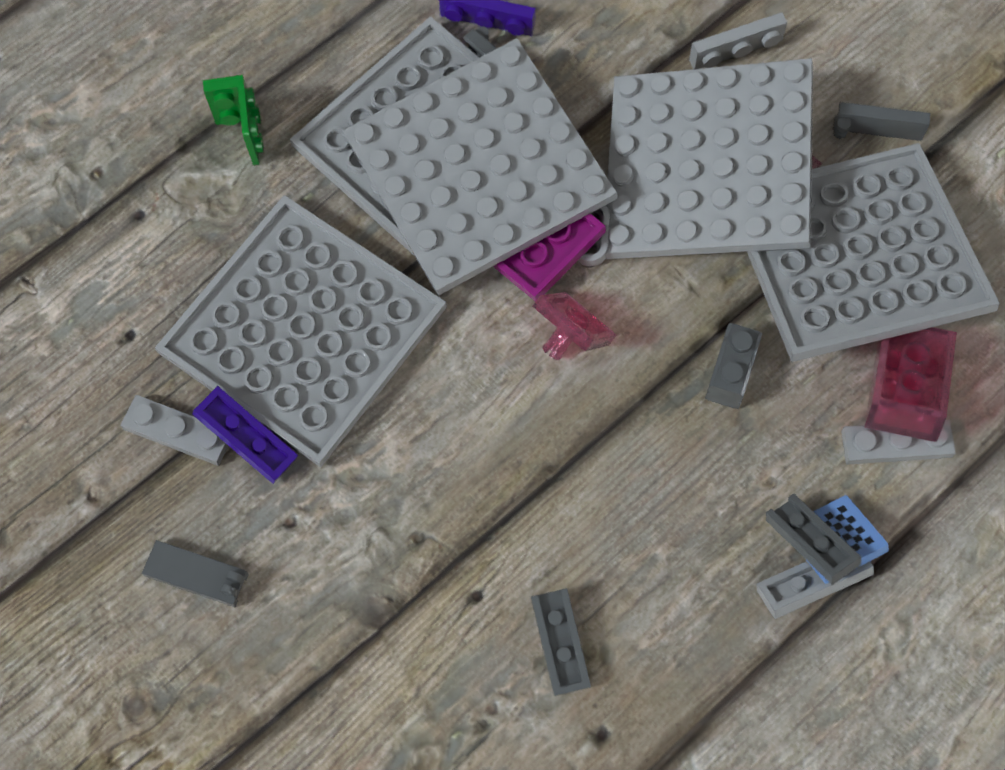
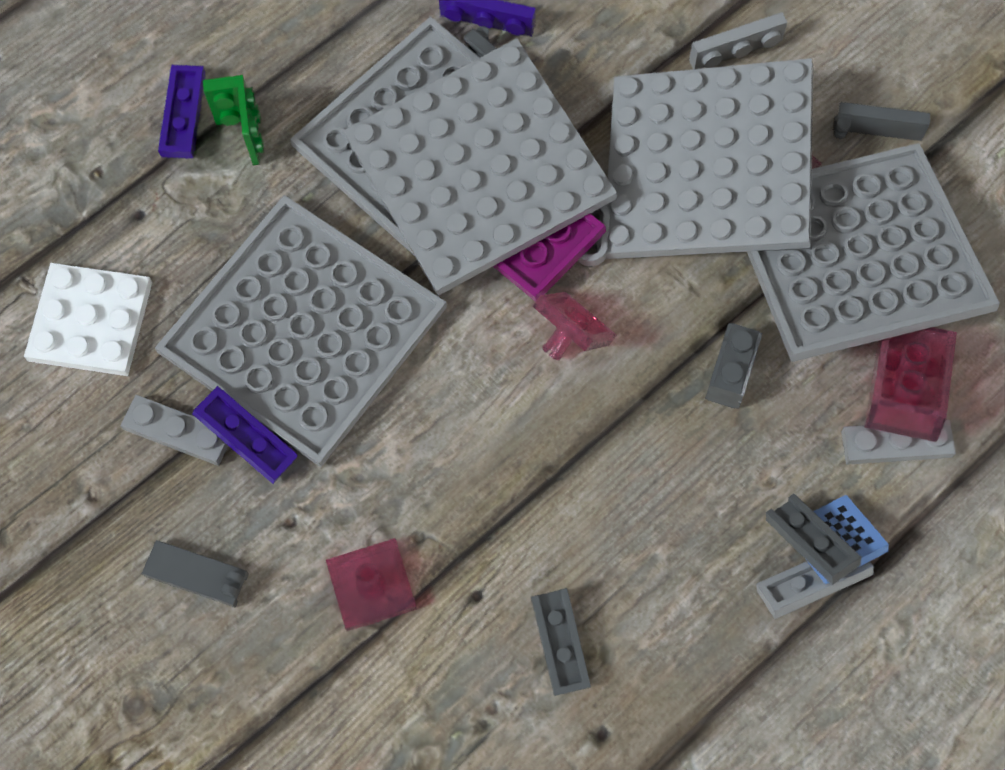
none -> white plate [24,263,152,376]
none -> dark purple plate [158,65,206,159]
none -> clear pink tile [326,538,417,632]

